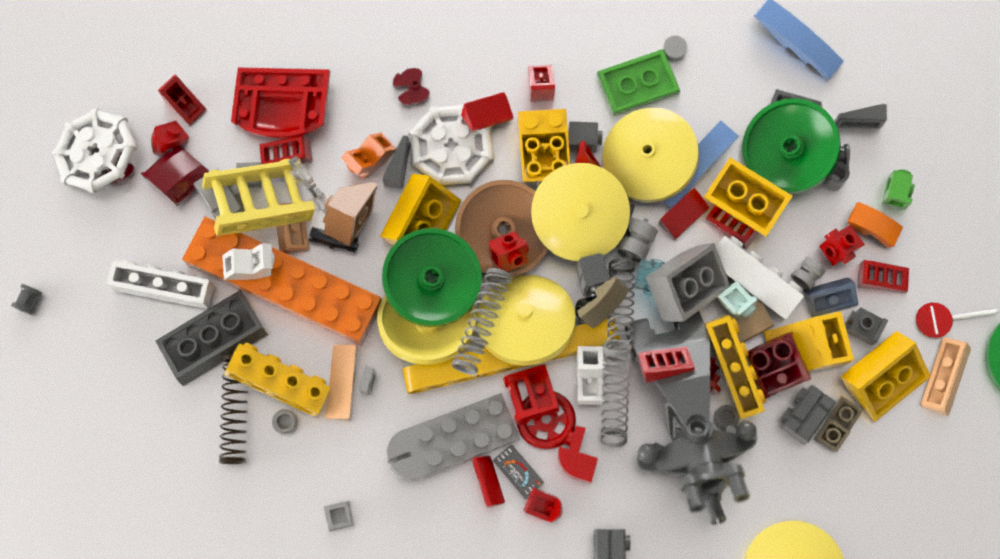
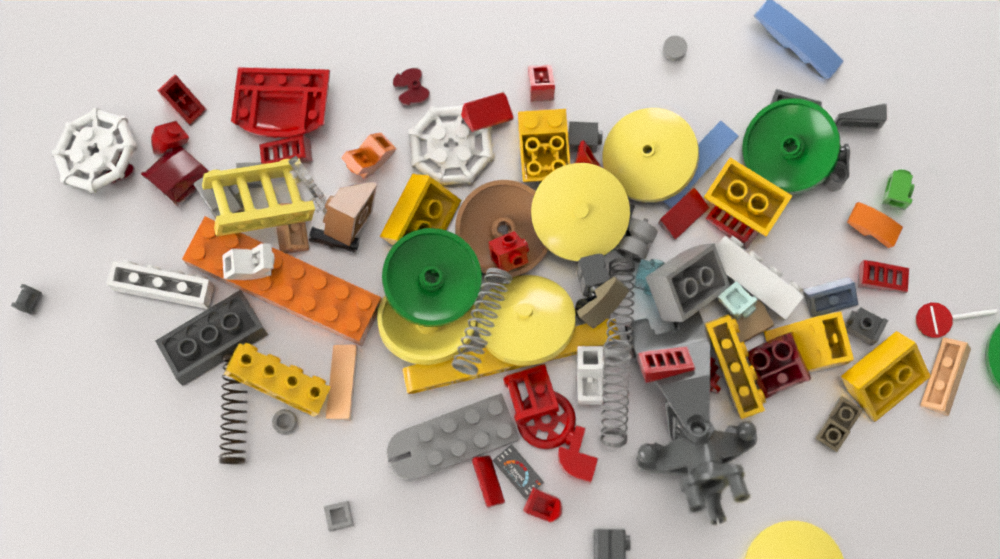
light grey tile [359,366,377,395] -> none
dark grey slope [382,135,410,189] -> none
bright green tile [597,49,680,116] -> none
light grey tile [713,405,739,431] -> none
dark grey brick [780,385,837,445] -> none
light grey wheel [791,257,826,291] -> none
red brick [819,225,865,266] -> none

